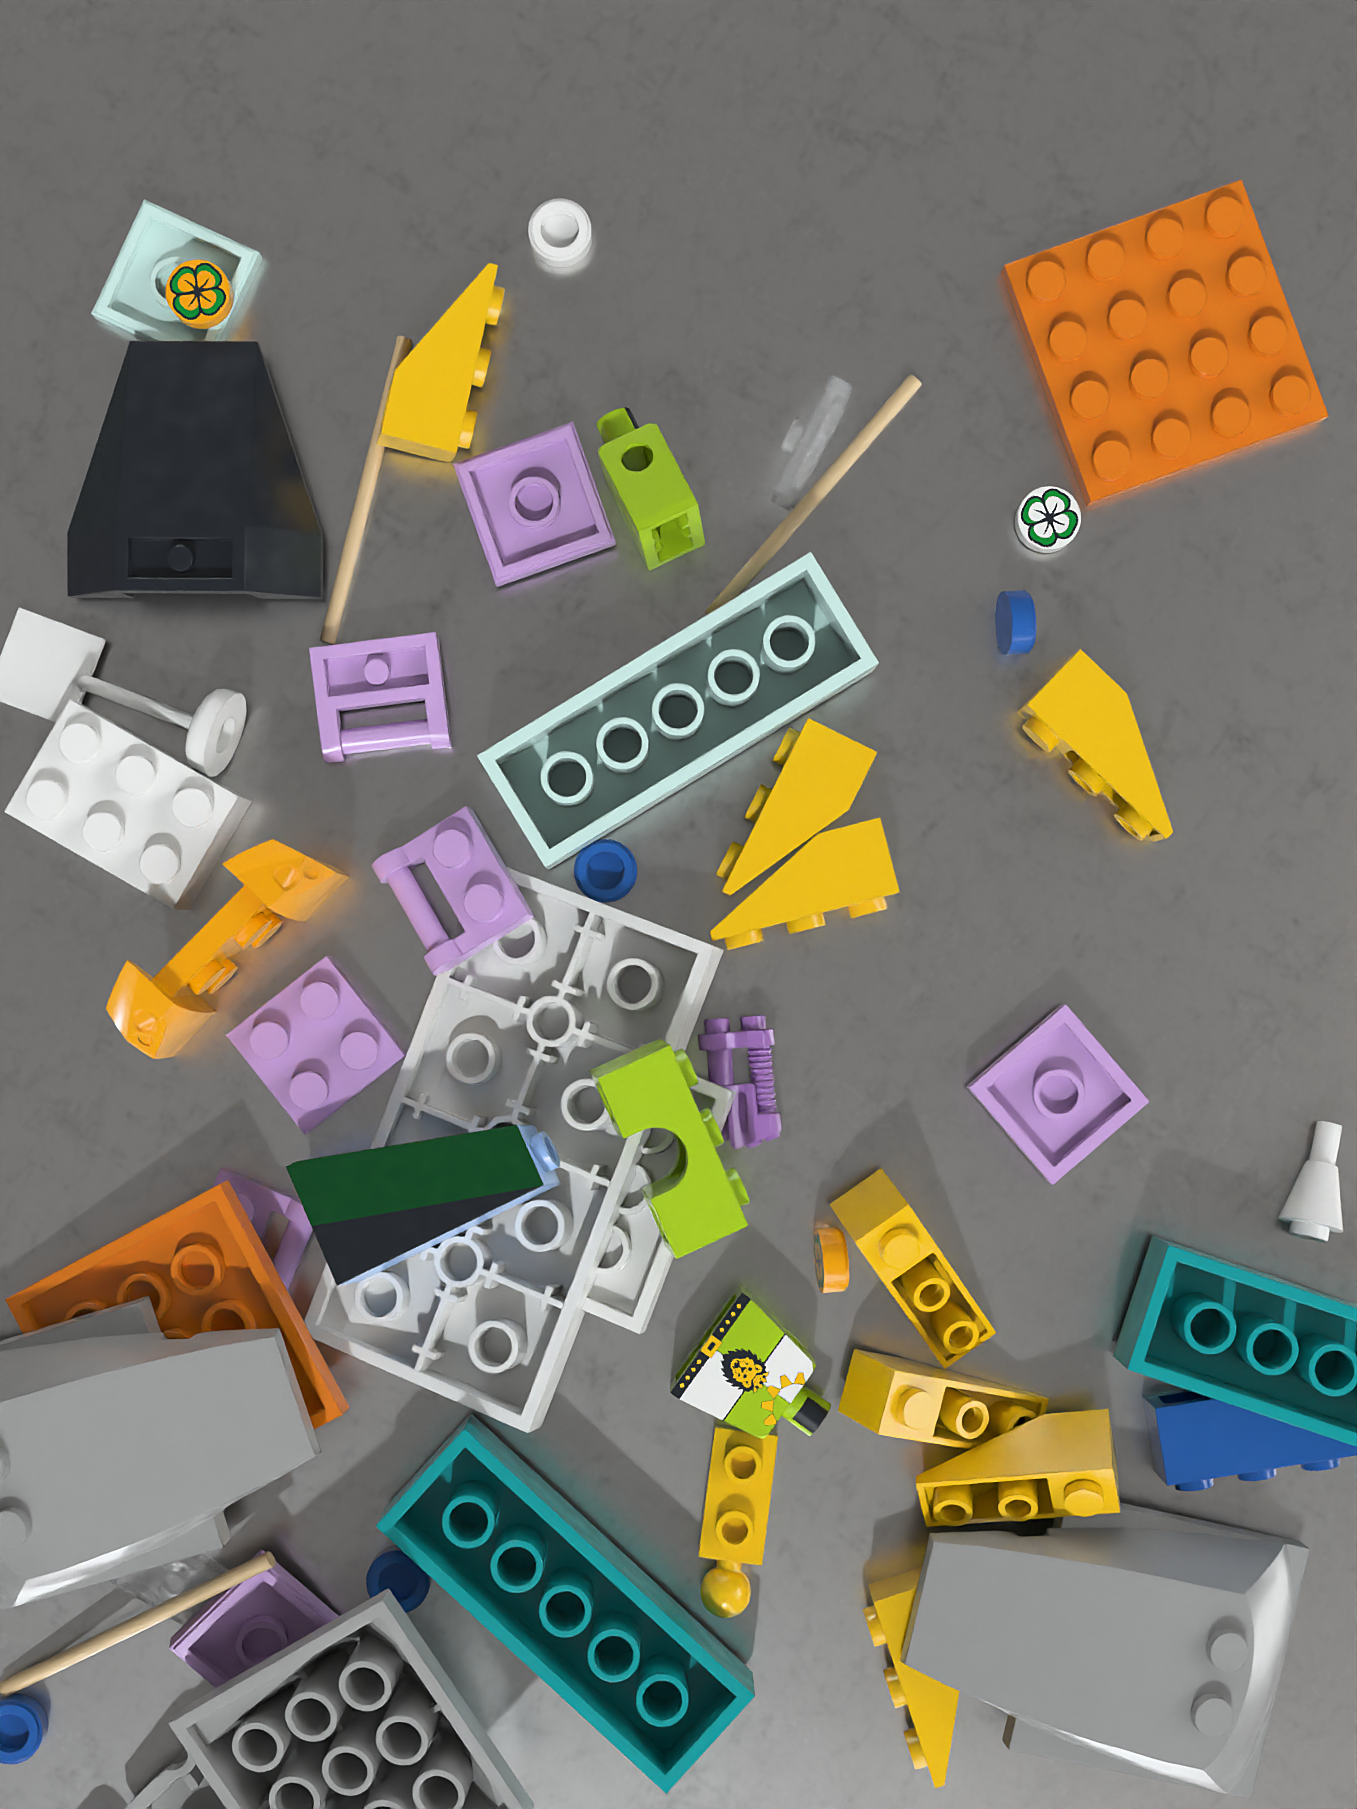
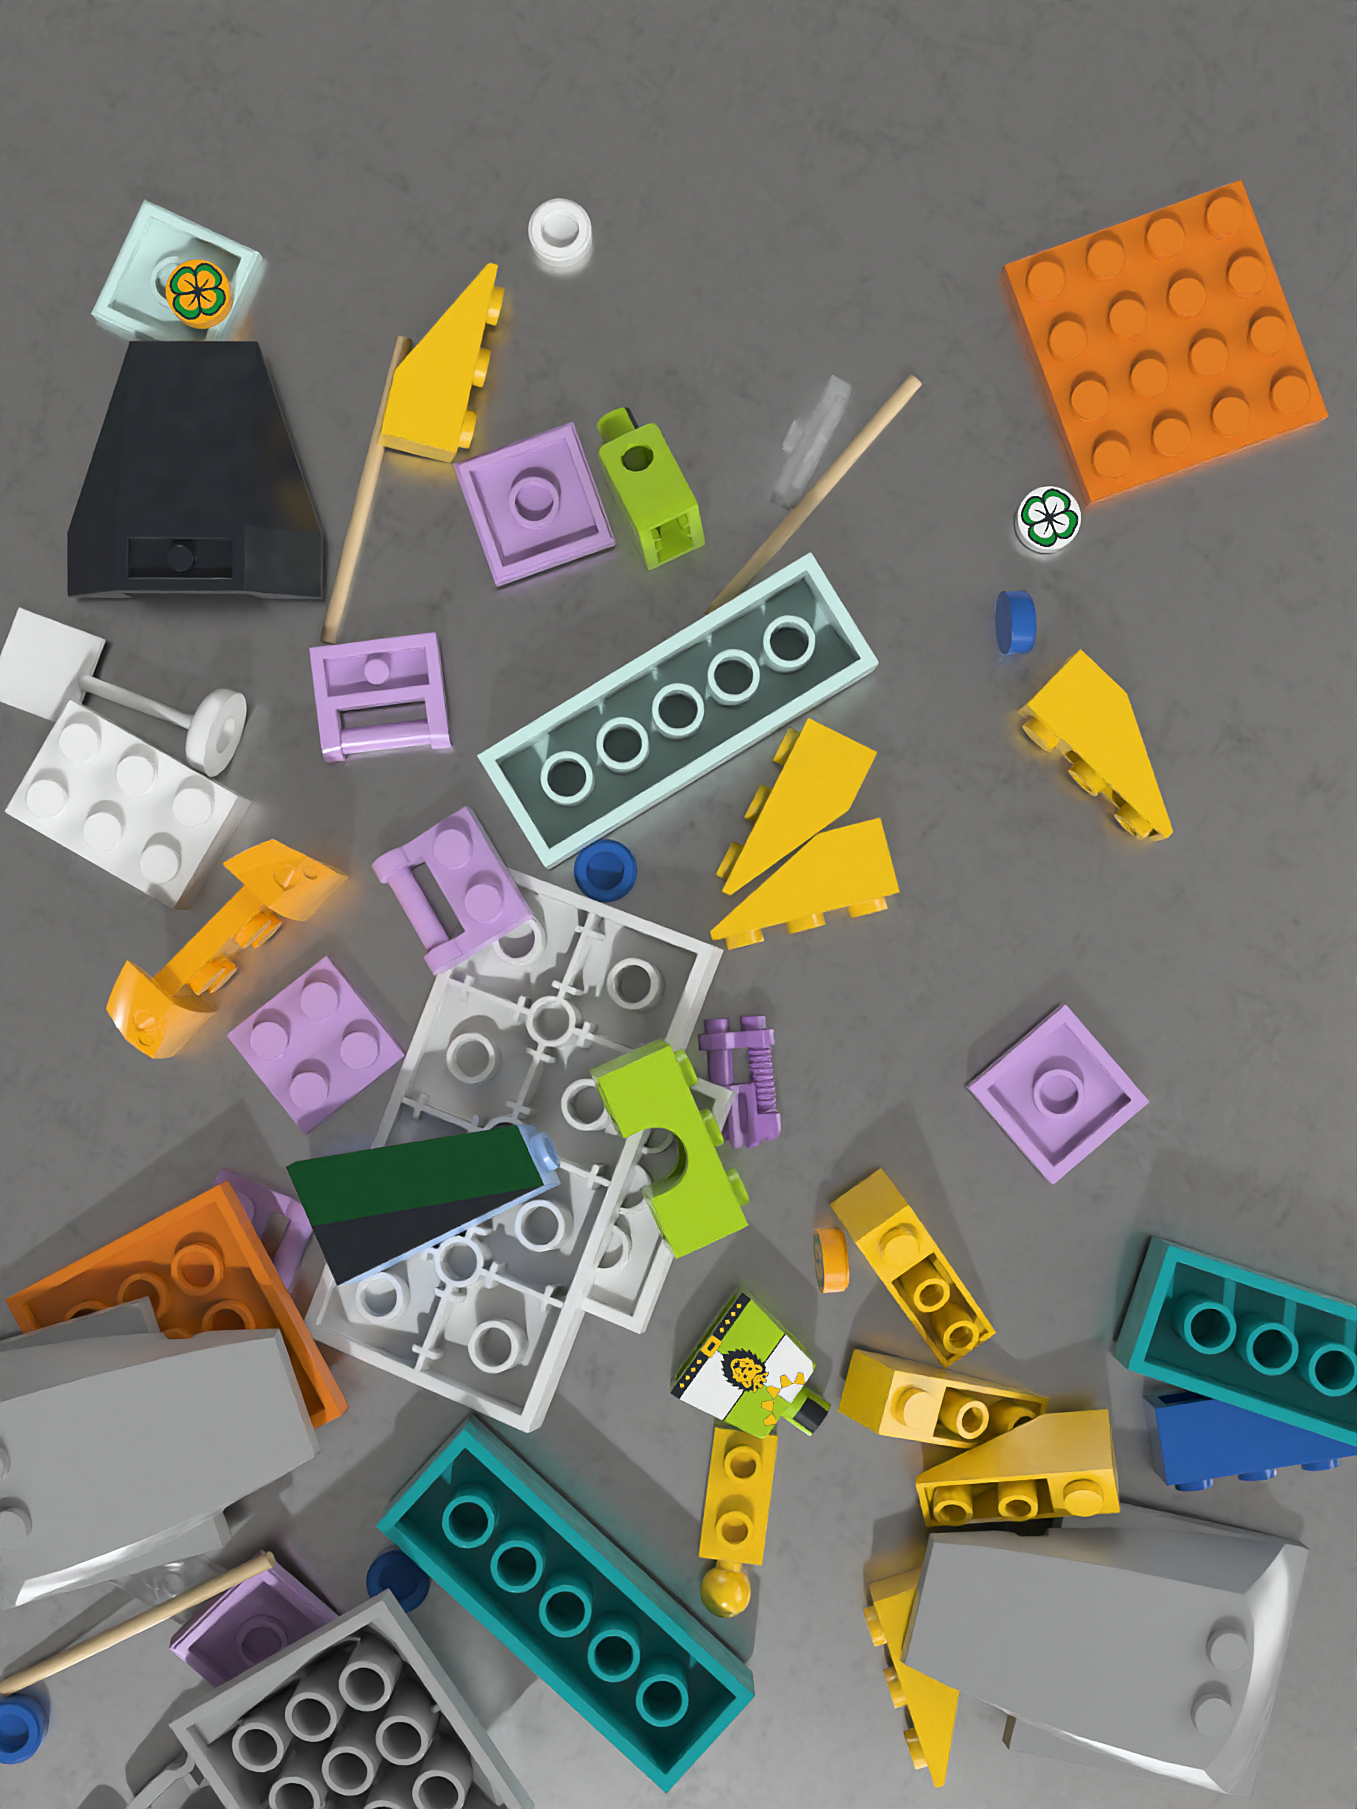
white cone [1278,1121,1343,1242] -> none

